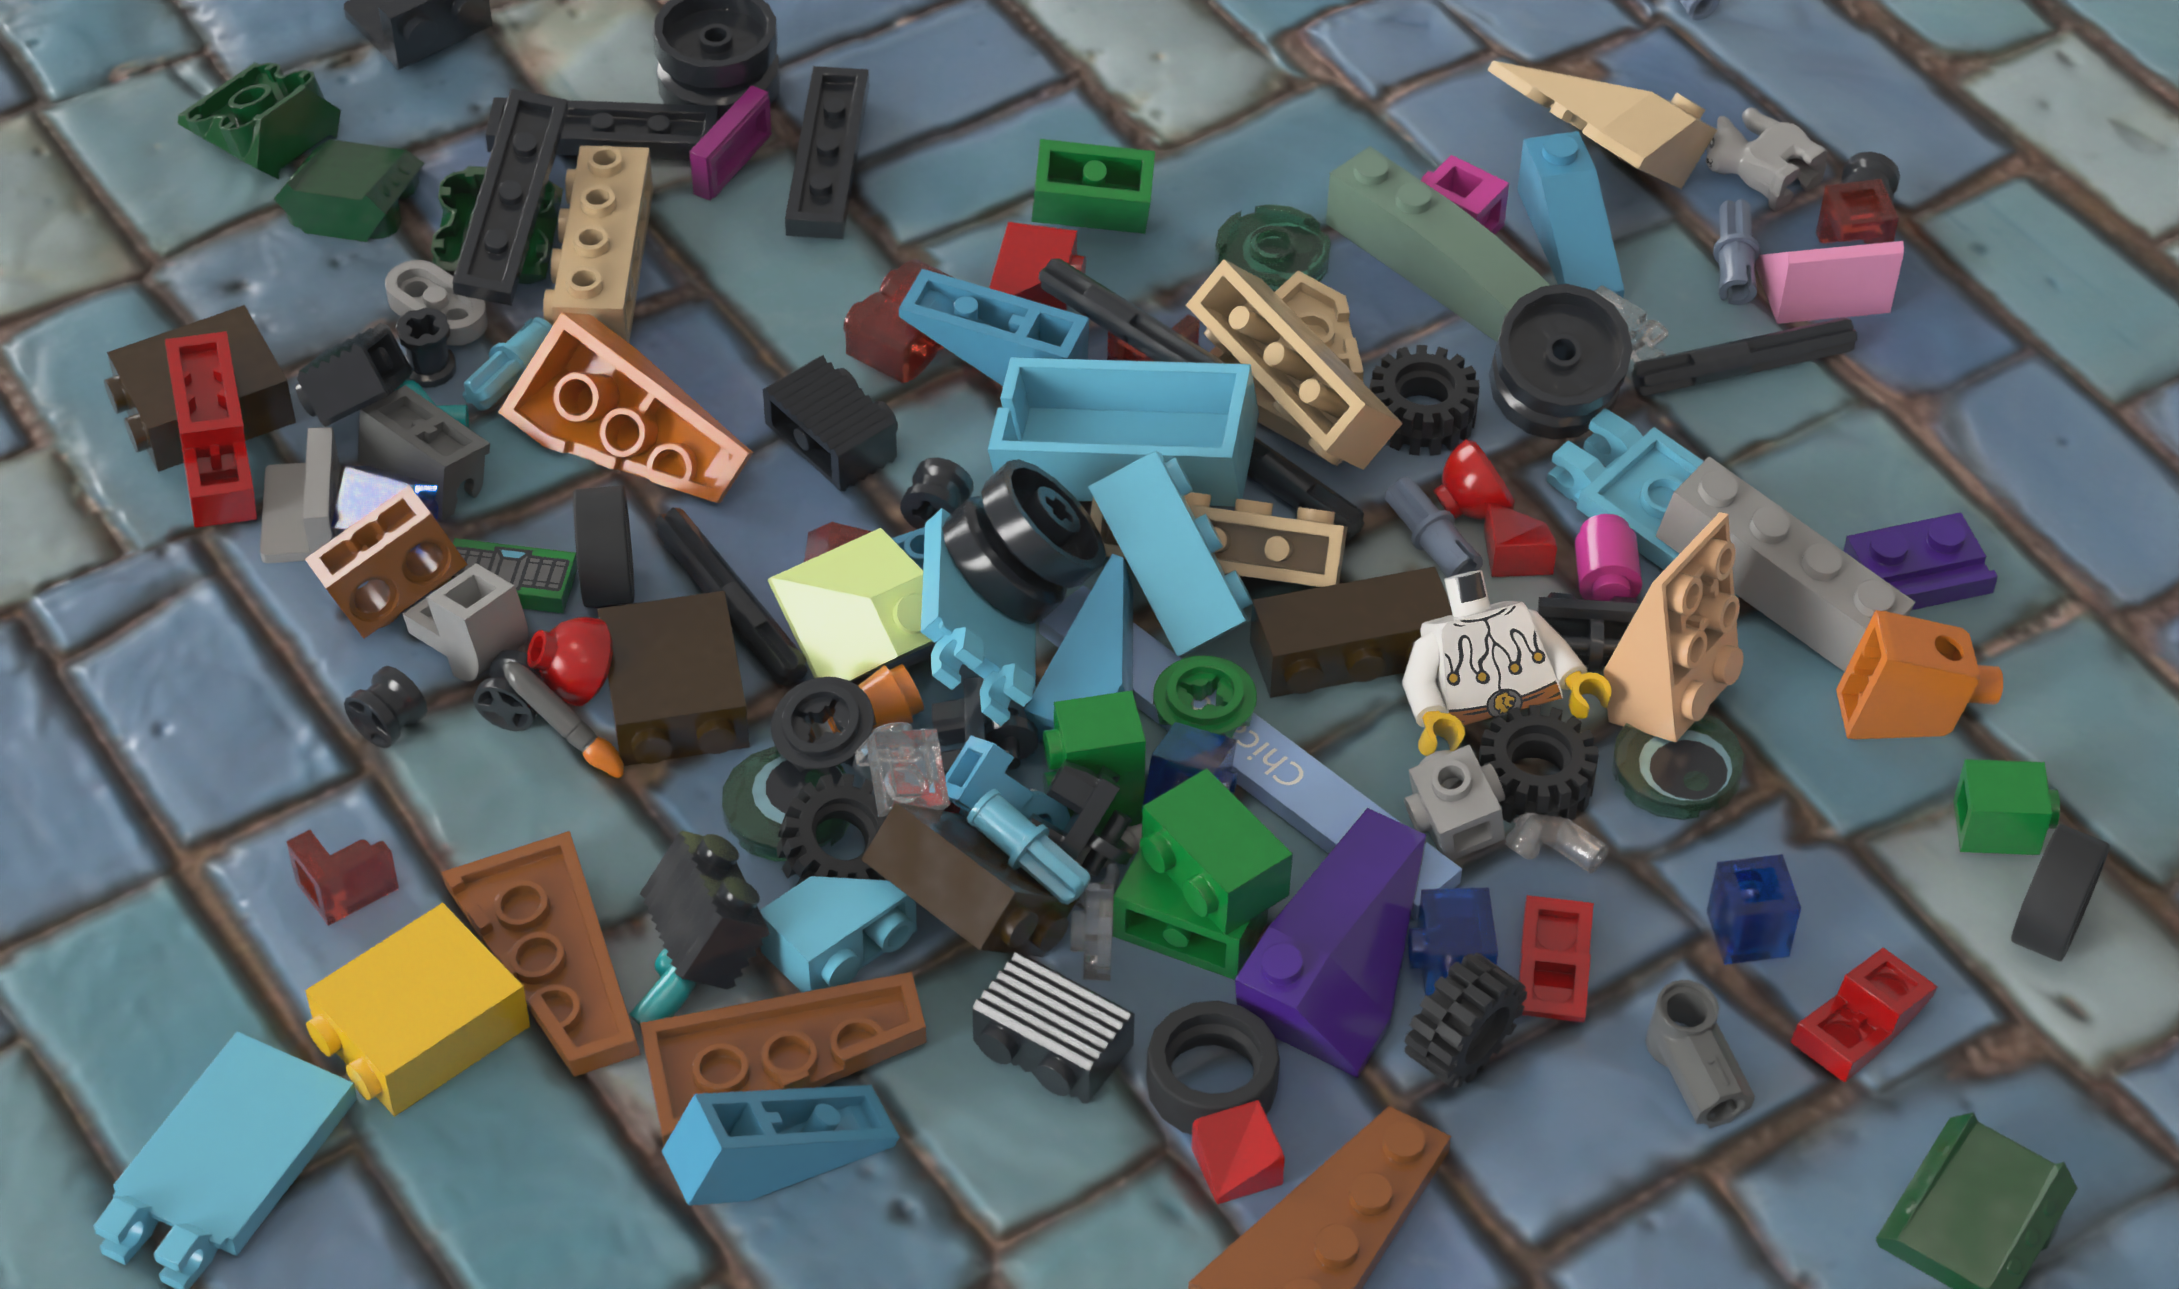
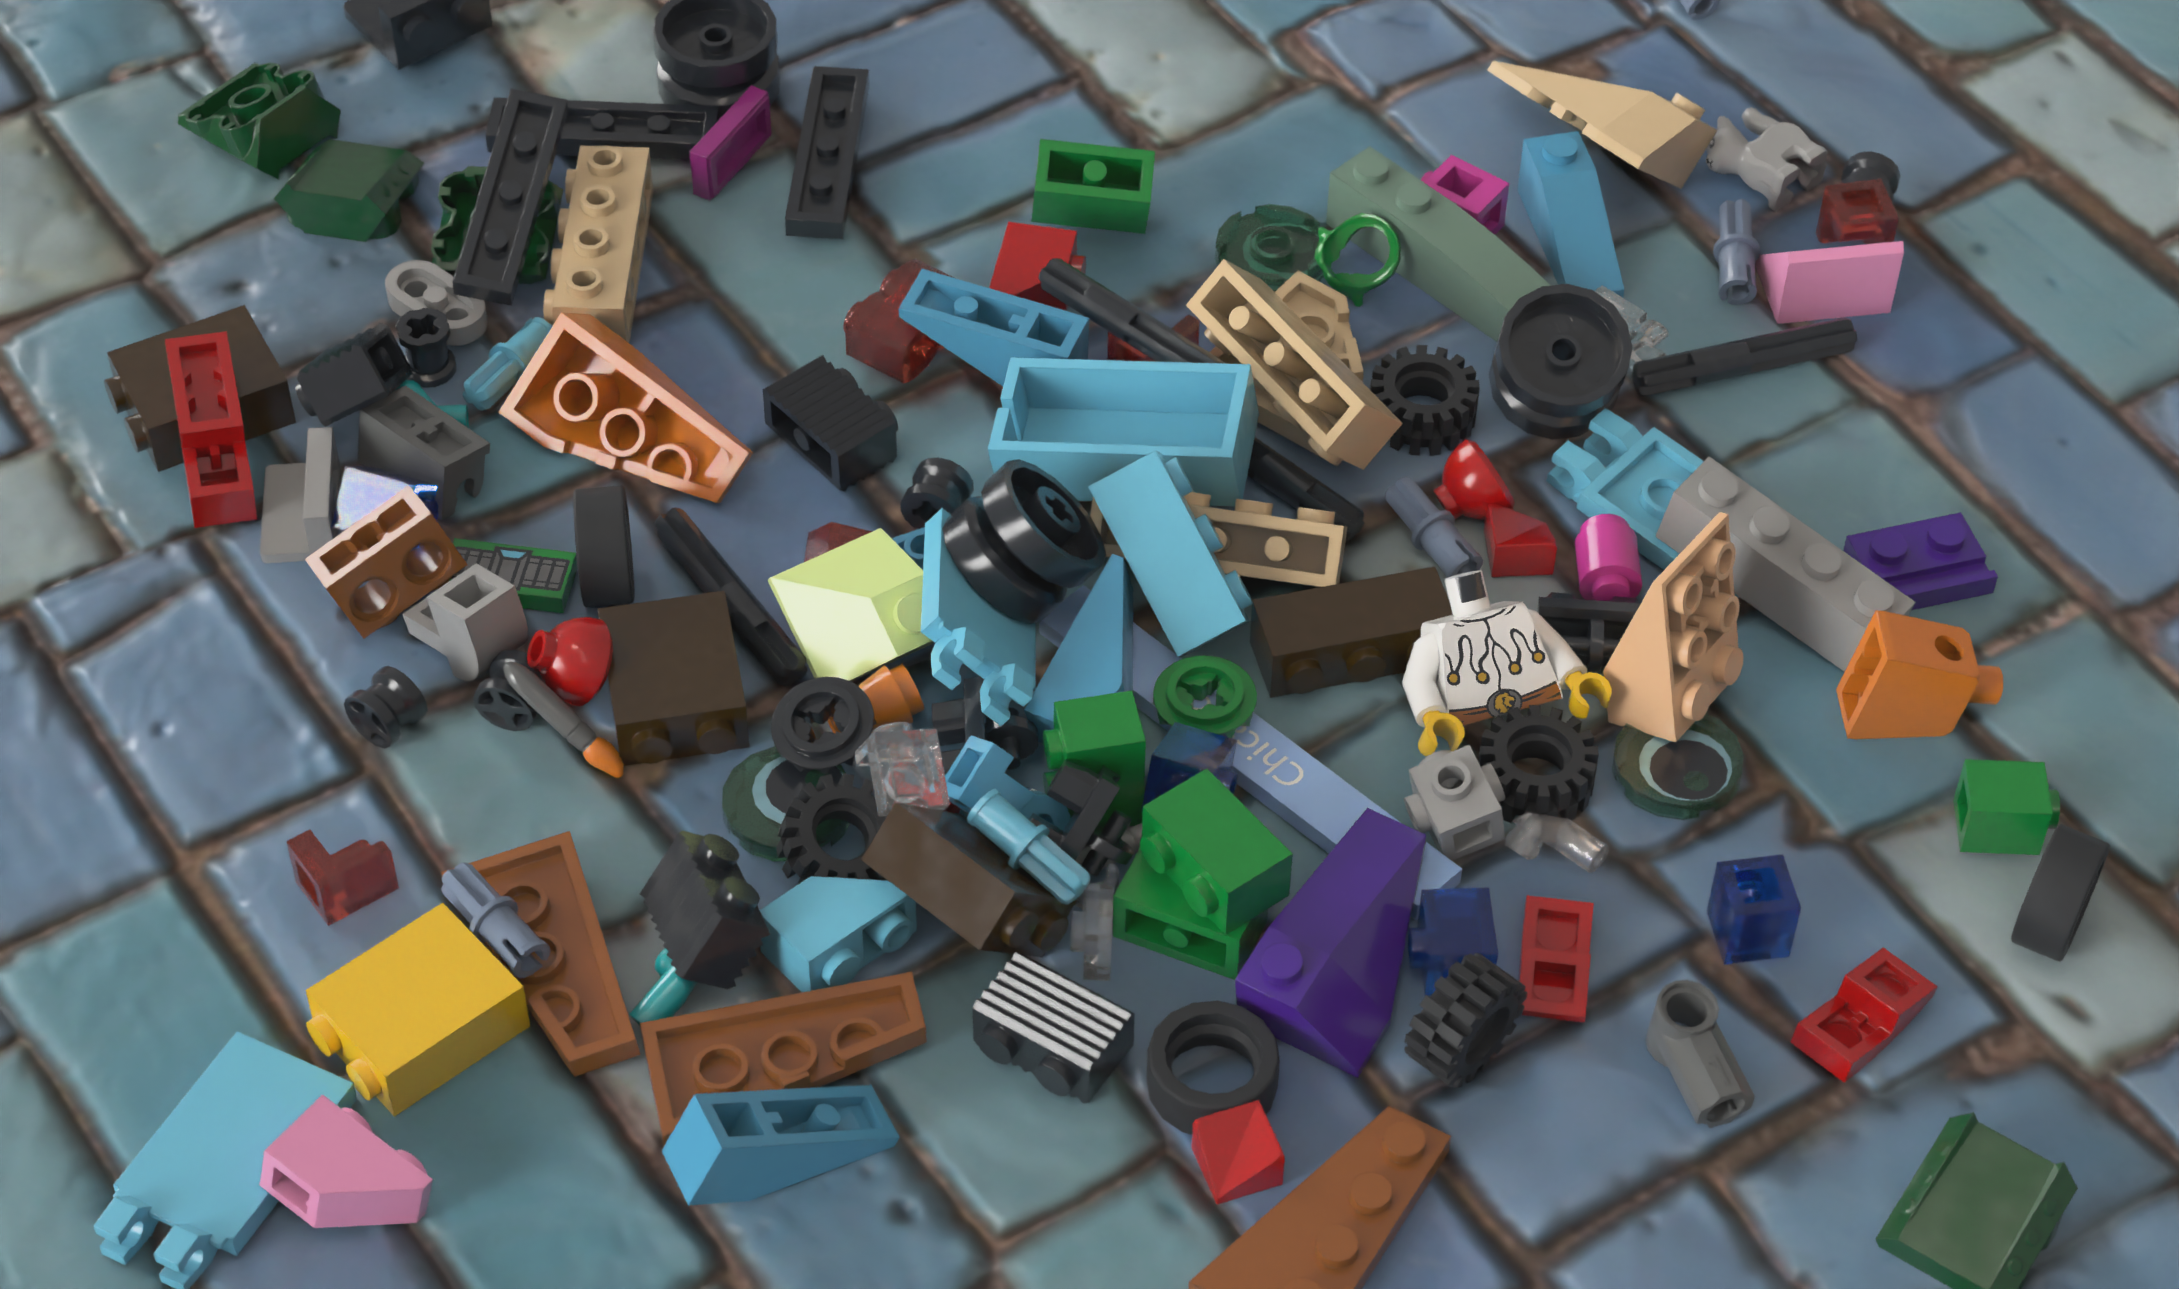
none -> bright pink slope [260,1094,433,1228]
none -> sand blue axle [441,862,551,978]
none -> green piece [1315,213,1401,307]

